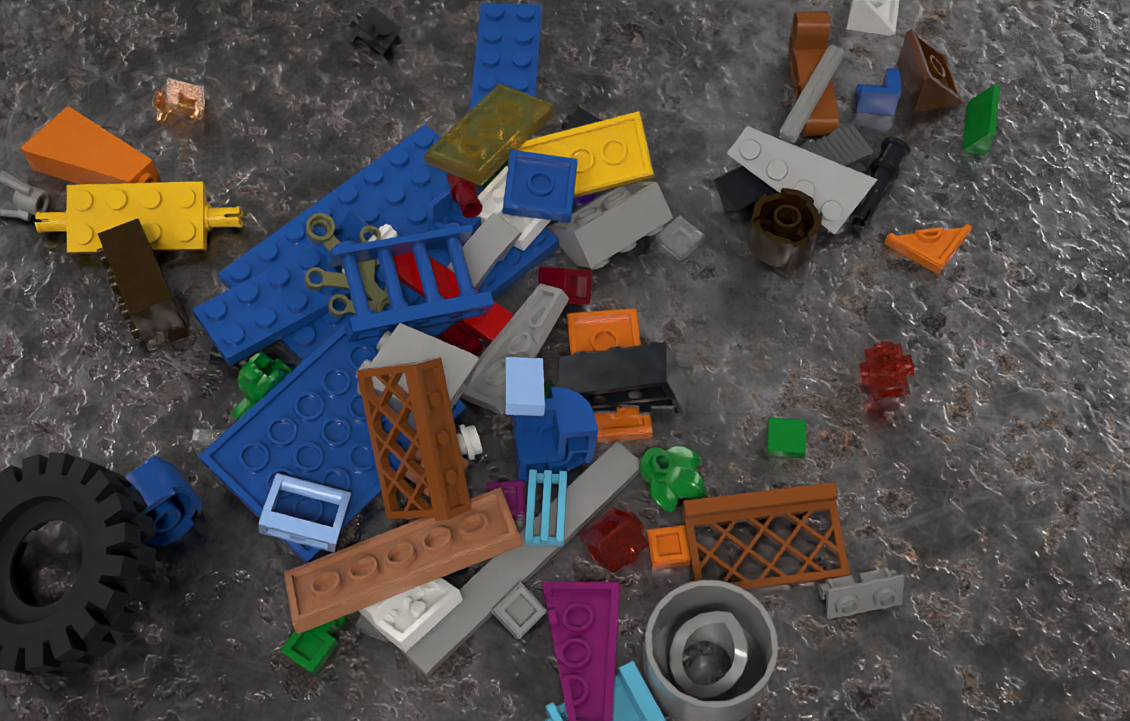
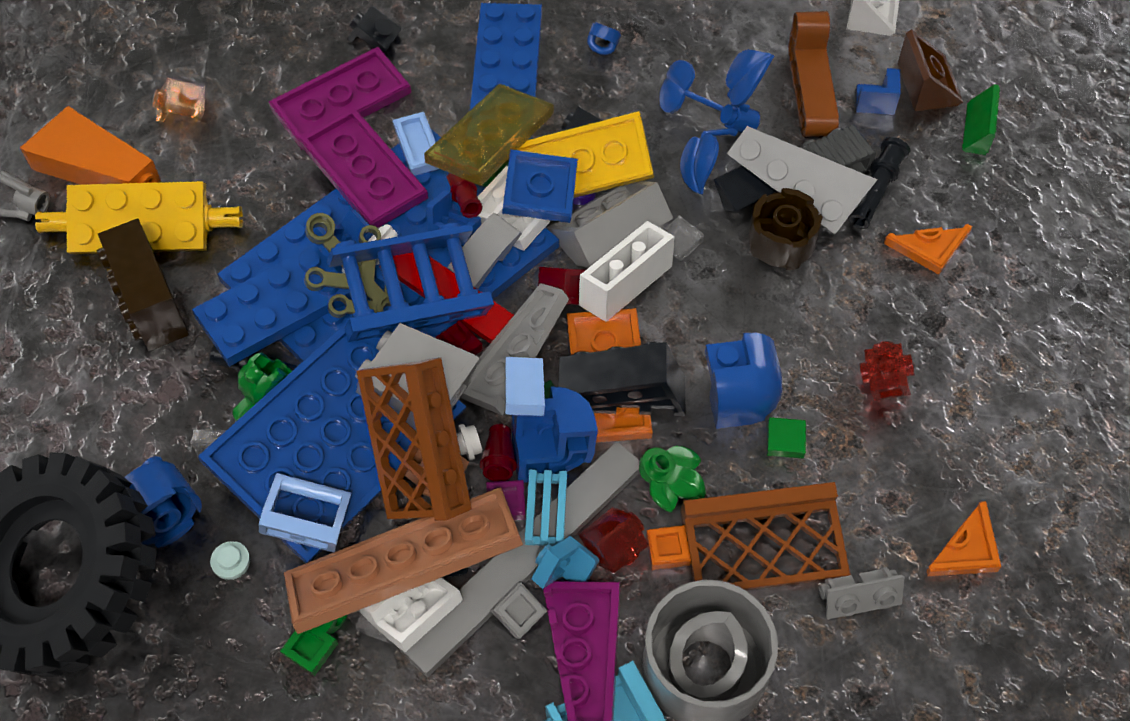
light grey axle [779,45,844,144] -> none
none -> light aqua plate [210,541,250,580]
none -> magenta tile [268,47,412,150]
none -> magenta tile [299,108,428,228]
none -> light blue tile [393,112,444,176]
none -> dark red cone [479,424,517,482]
none -> dark azure bracket [531,536,599,589]
none -> white brick [579,221,675,322]
none -> blue tile [587,22,621,55]
none -> blue plant [659,50,775,195]
none -> blue brick [705,333,783,429]
none -> orange tile [926,501,1001,577]

